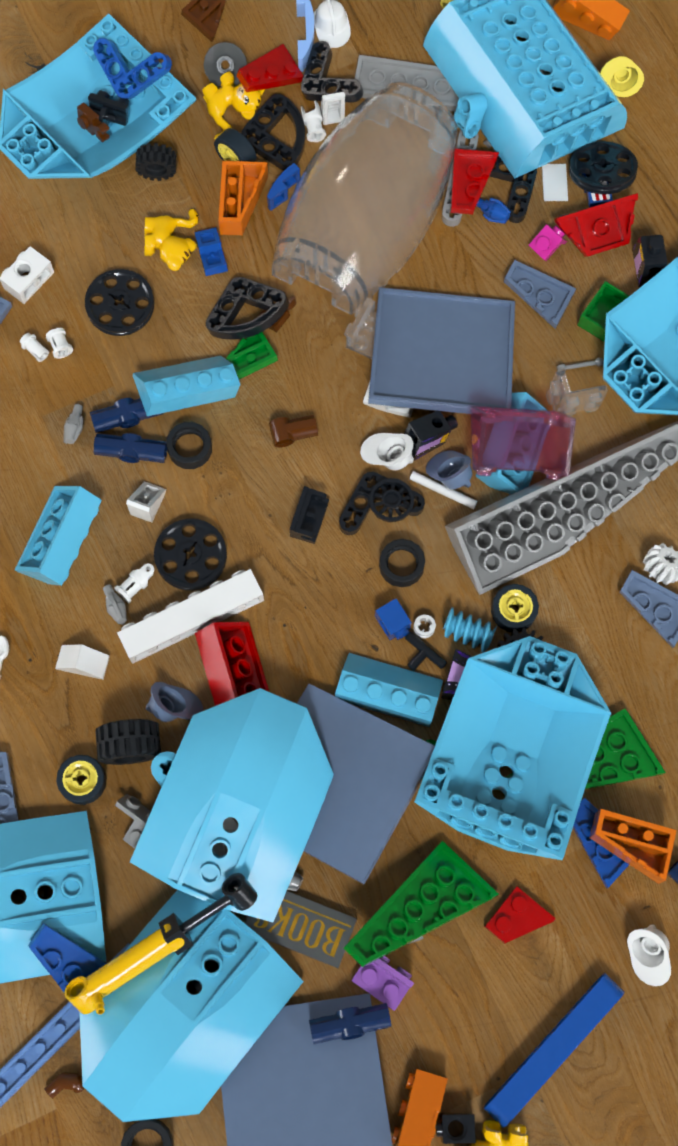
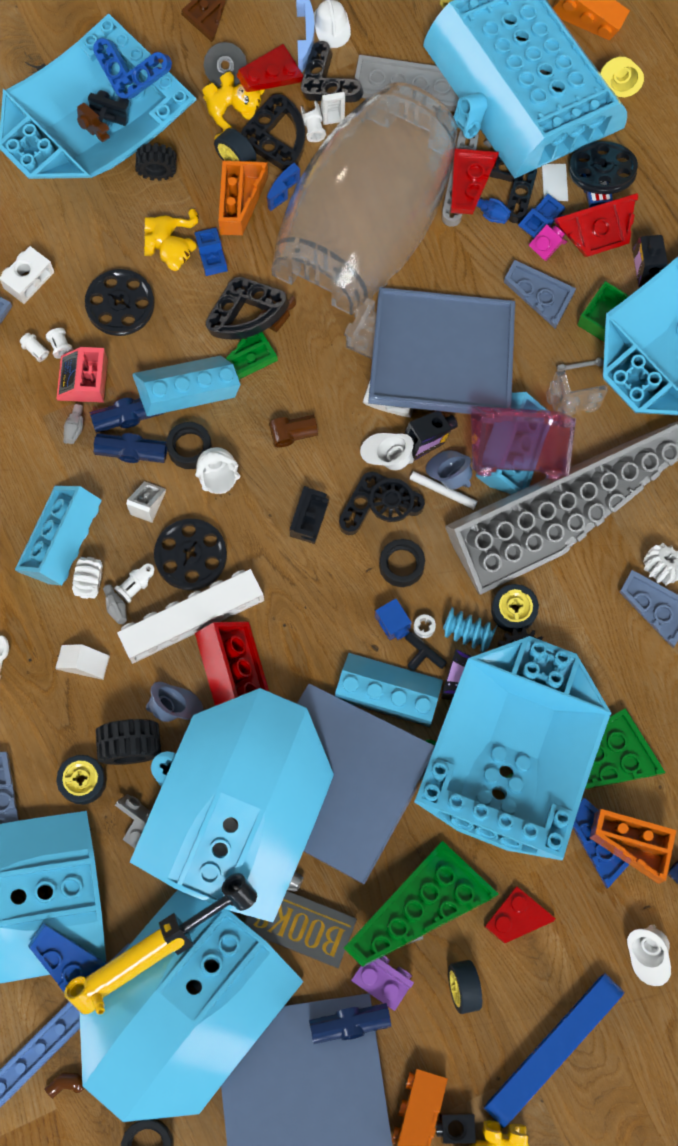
none -> coral slope [56,347,108,403]
none -> white gear [72,557,103,599]
none -> white hair [195,447,240,494]
none -> black wheel [448,960,483,1014]
none -> blue slope [518,194,565,238]

